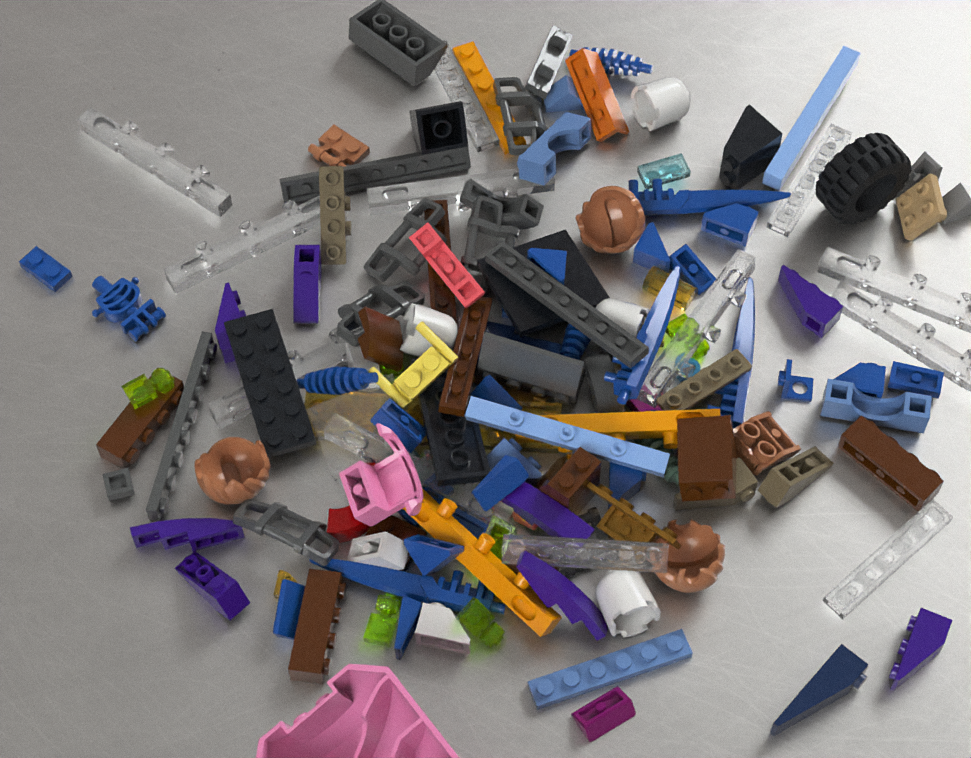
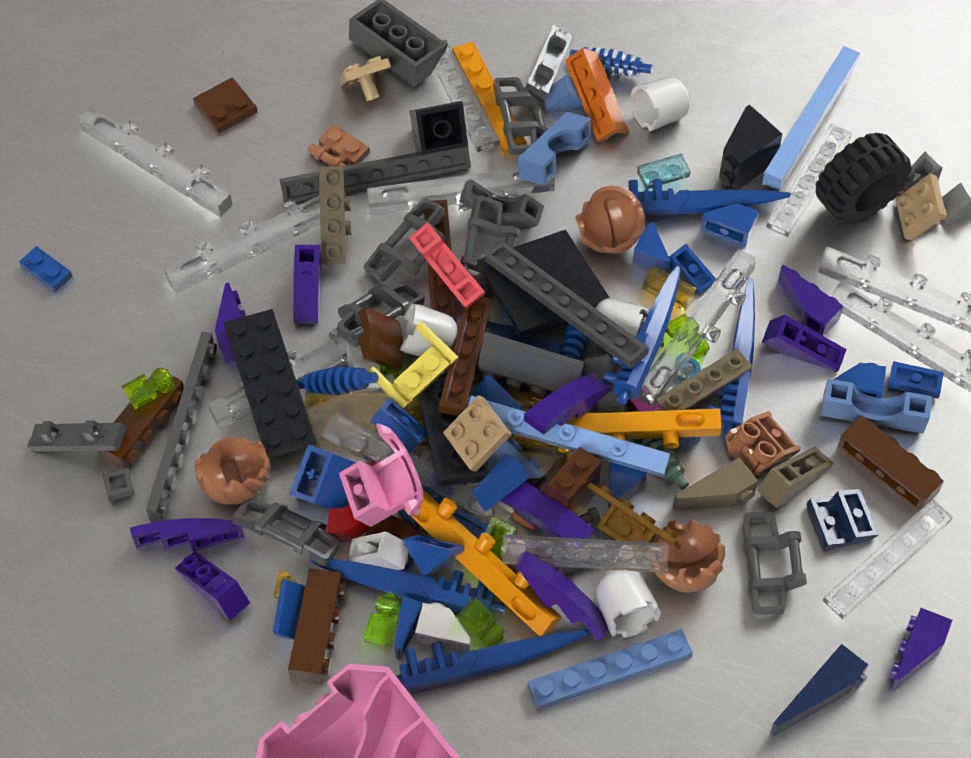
blue torso [92,276,166,341] -> none
blue slope [527,248,567,285] -> none
magenta slope [571,686,636,742] -> none
reddish brown slope [677,415,737,502] -> none
blue bracket [778,359,814,402] -> none
none -> dark grey hinge [27,420,126,451]
none -> reddish brown plate [193,77,258,134]
none -> blue slope [290,444,356,509]
none -> tan plate [338,56,391,102]
none -> blue piece [395,629,589,692]
none -> tan plate [443,395,512,472]
none -> dark purple slope [524,373,612,435]
none -> dark grey bar [743,512,807,615]
none -> dark purple slope [762,314,847,372]
none -> dark blue slope [806,489,879,550]

